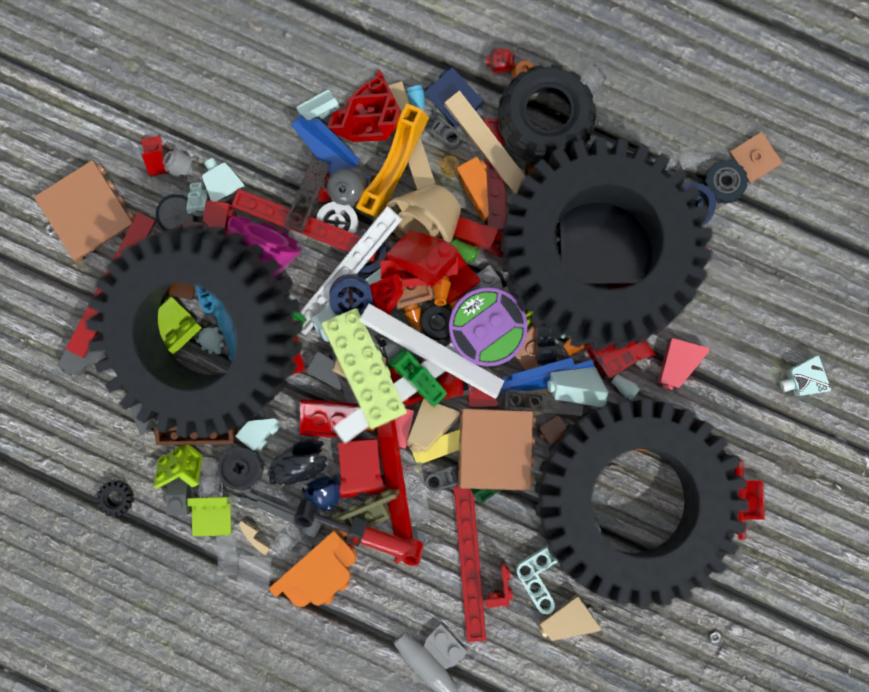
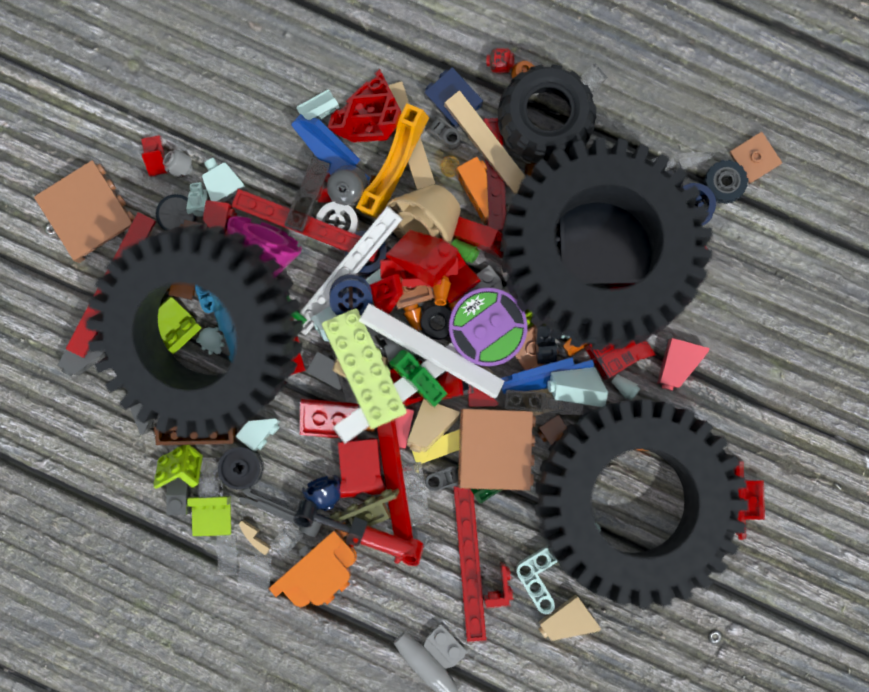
black tyre [96,481,134,517] -> none
black head [267,439,327,486] -> none
medium azure cone [406,85,425,112] -> none
light aqua torso [780,356,831,396] -> none

